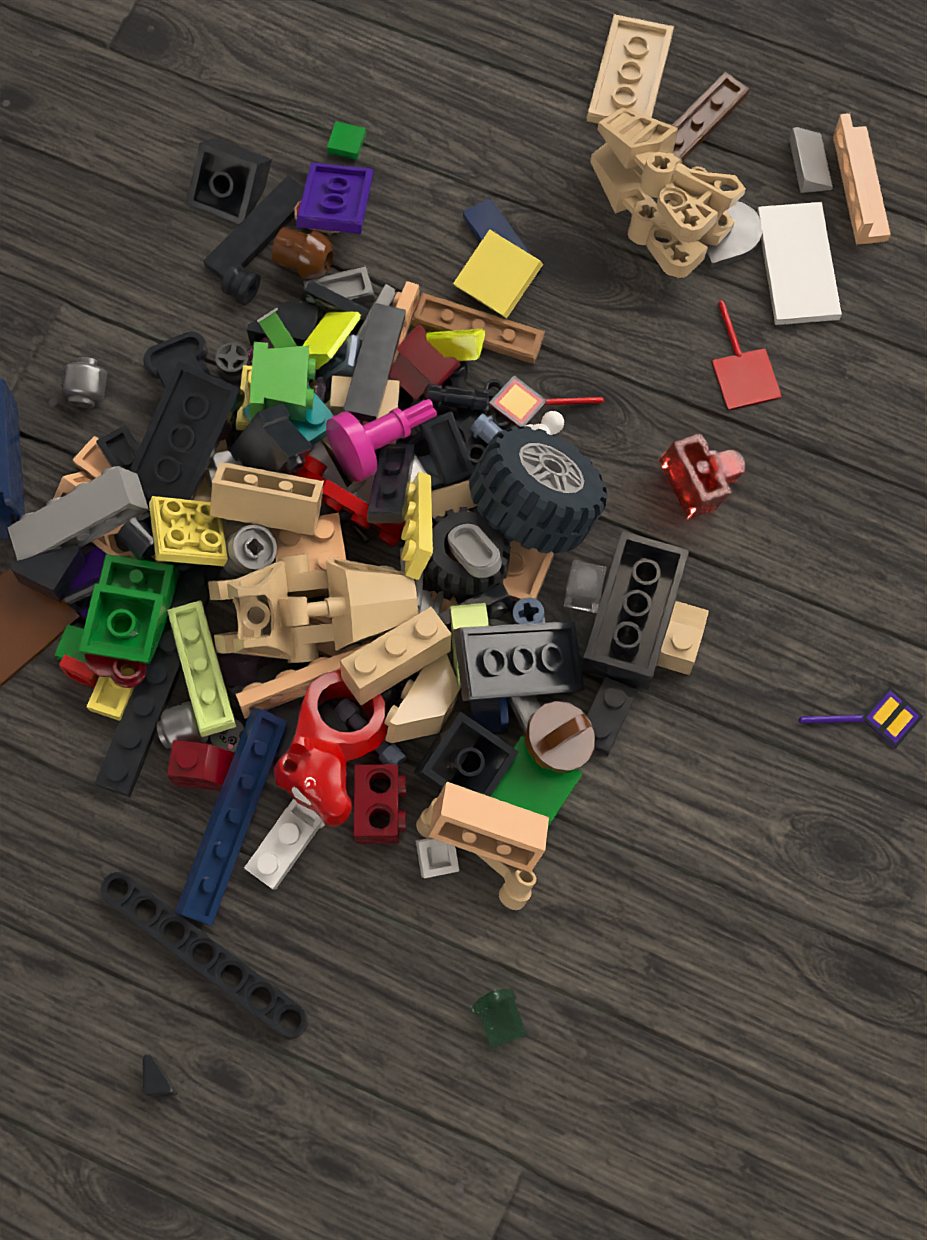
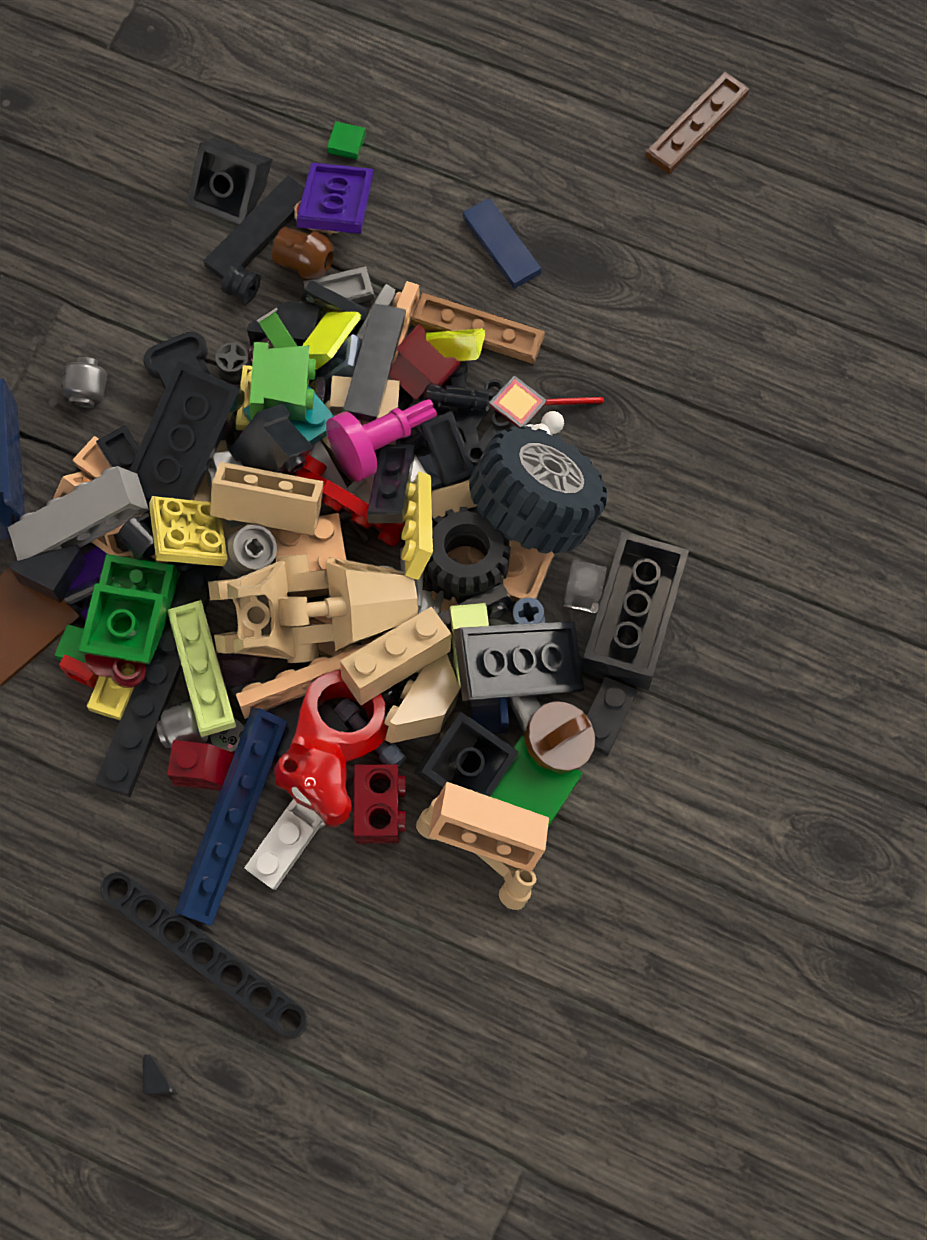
white plate [416,838,459,878] -> none
light grey tile [448,524,502,578] -> none
light yellow tile [453,229,543,319] -> none
sand blue pin [470,414,502,444] -> none
clear green tile [472,989,526,1049] -> none
tan tile [587,15,674,124] -> none
tan piece [590,107,746,278] -> none
tan slope [656,601,709,675] -> none
clear red brick [659,434,745,519] -> none
tile [704,201,762,269] -> none
piece [712,301,782,410] -> none
white tile [757,202,842,325] -> none
light grey slope [789,127,832,193] -> none
piece [798,686,924,748] -> none
light nougat fence [833,113,890,245] -> none

